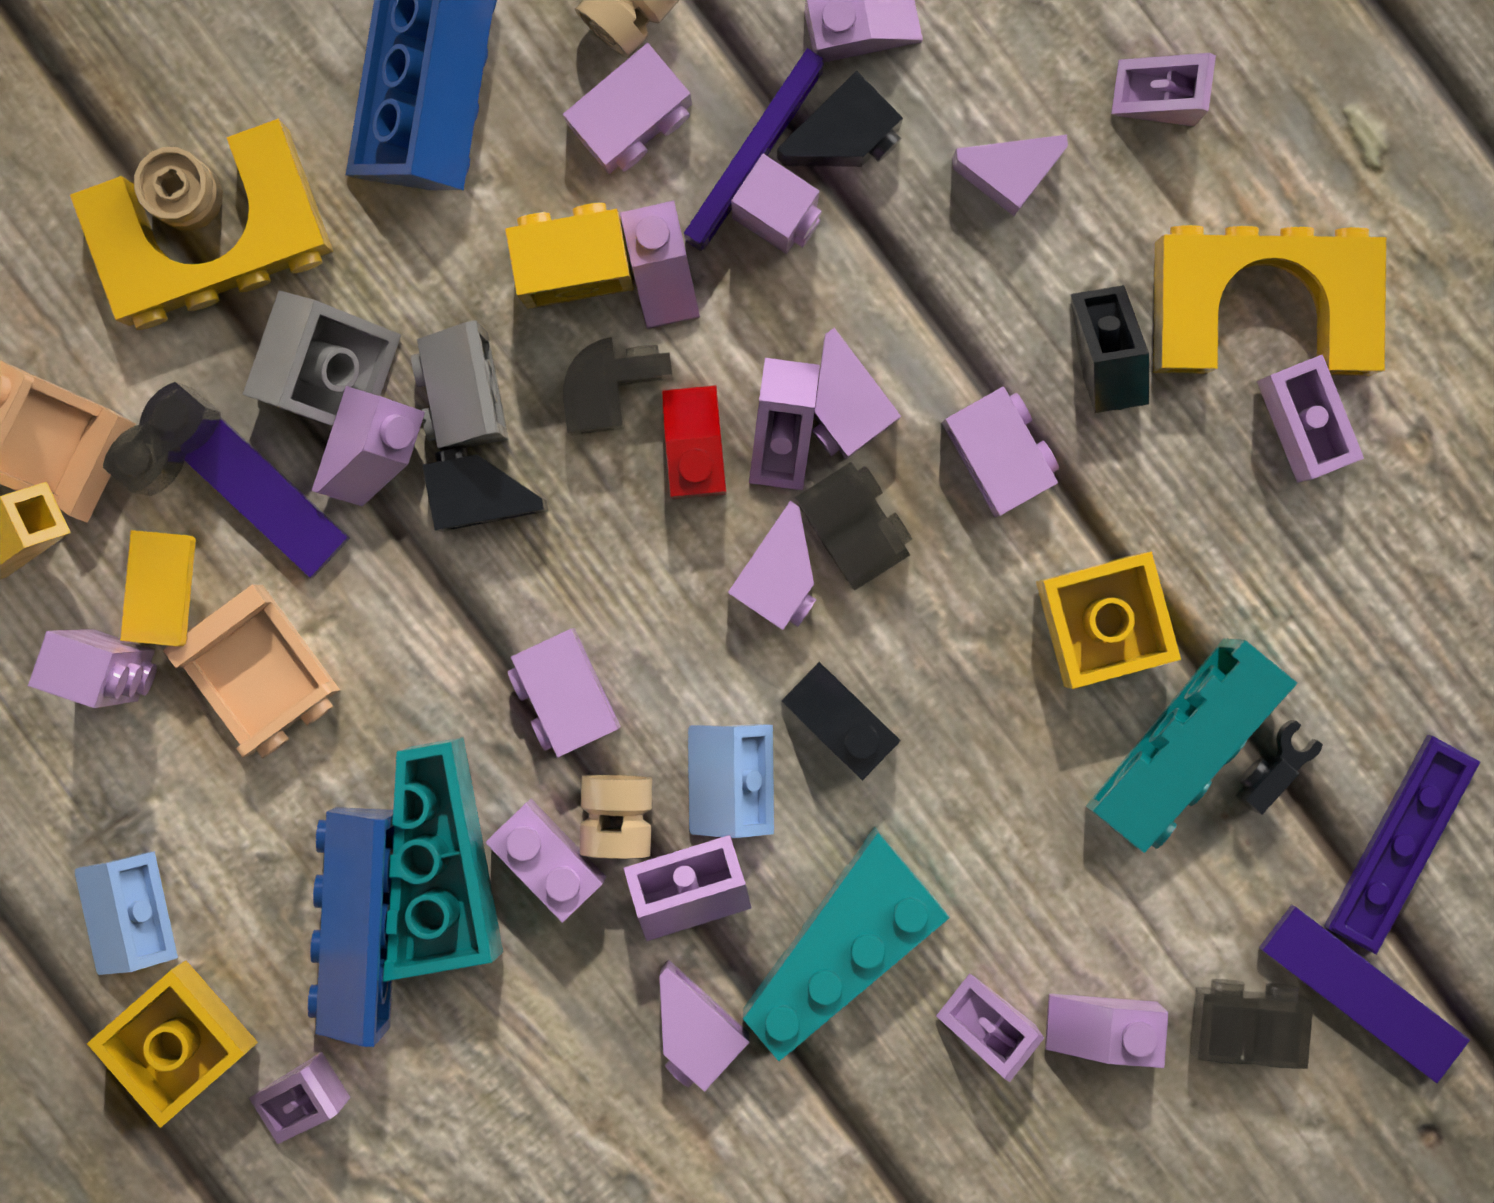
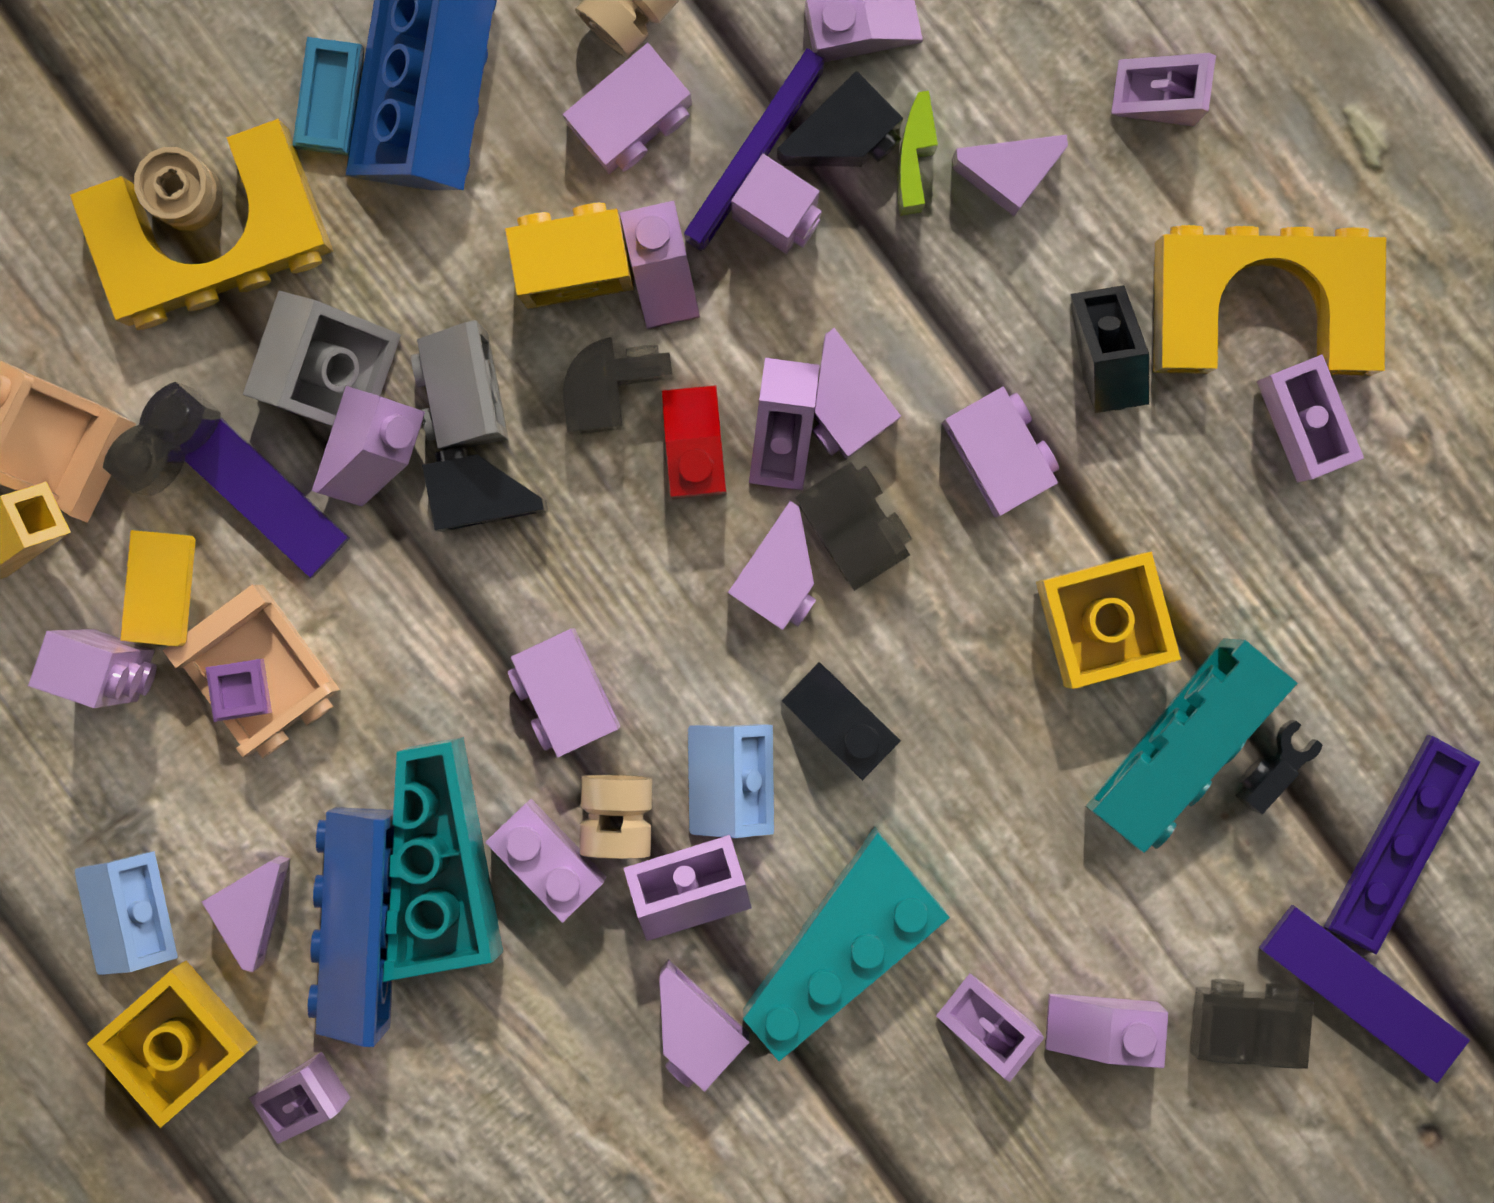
none -> lavender slope [202,856,290,972]
none -> medium lavender tile [205,658,272,722]
none -> dark azure tile [293,37,364,156]
none -> lime slope [897,90,938,216]

